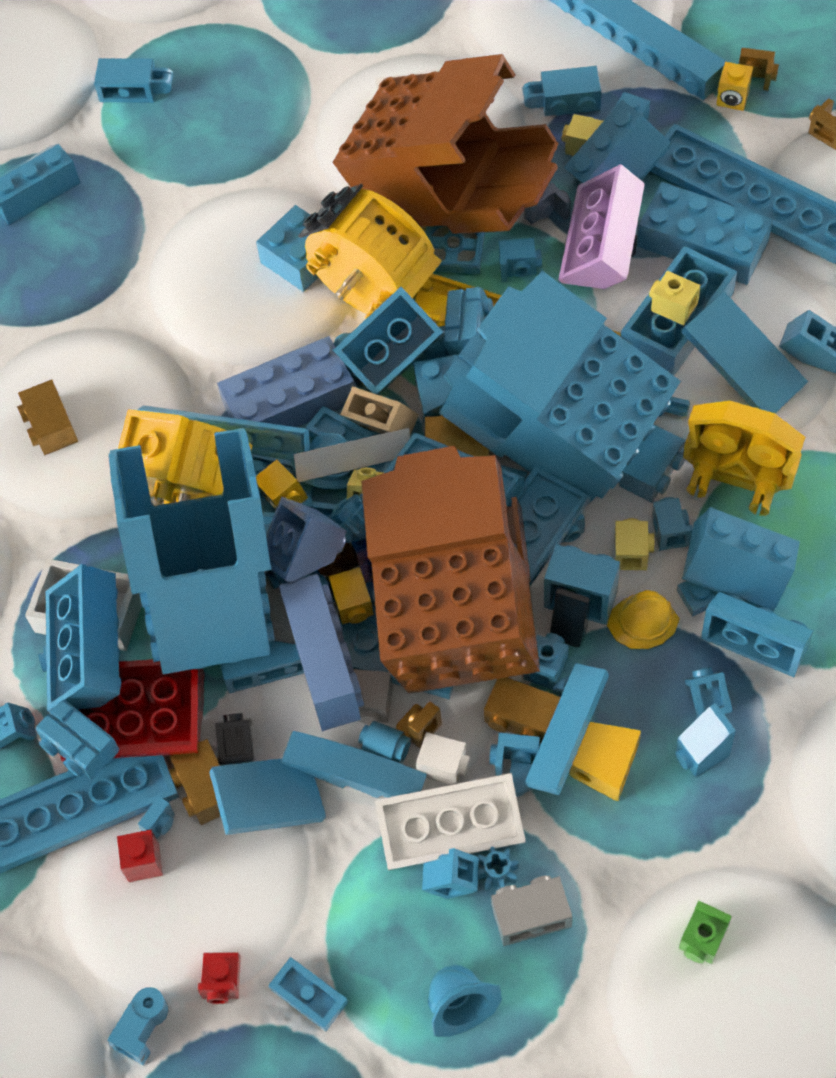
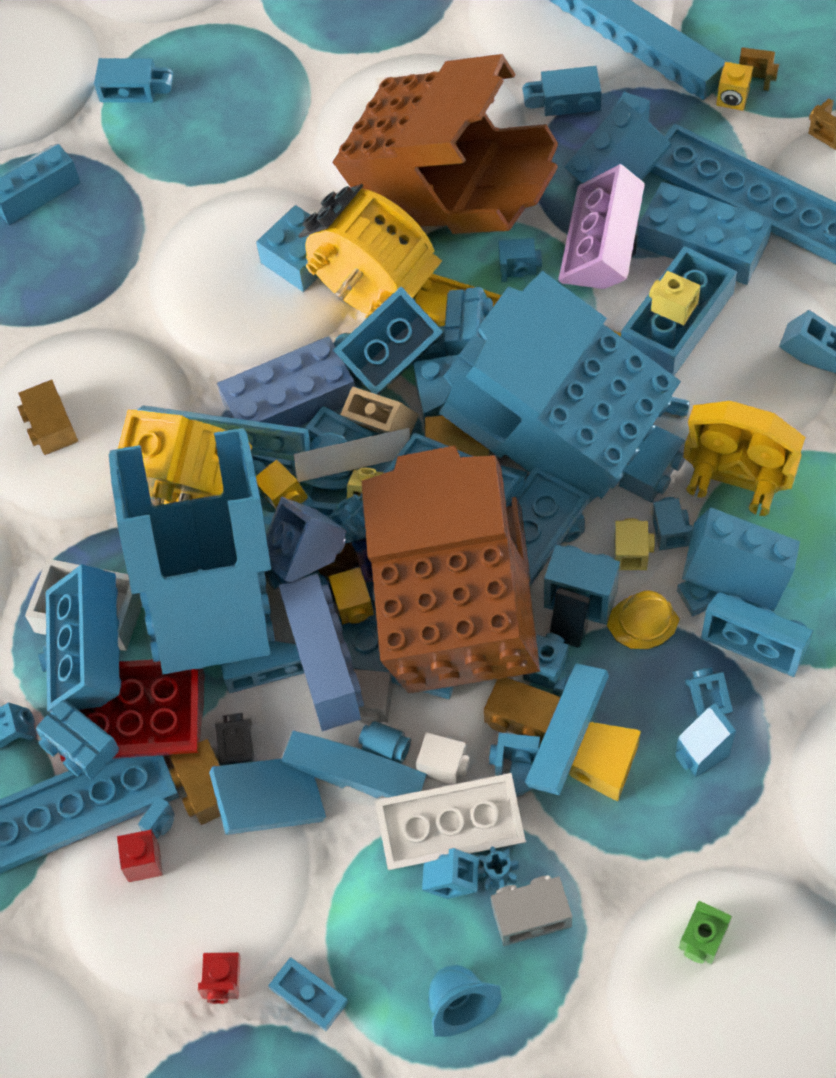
dark azure leg [107,987,168,1066] -> none
pearl gold bracket [396,701,442,749] -> none
dark azure piece [425,225,485,274] -> none
sand blue bracket [524,182,571,225] -> none
light yellow brick [561,114,603,156] -> none
dark azure tile [681,292,808,413] -> none

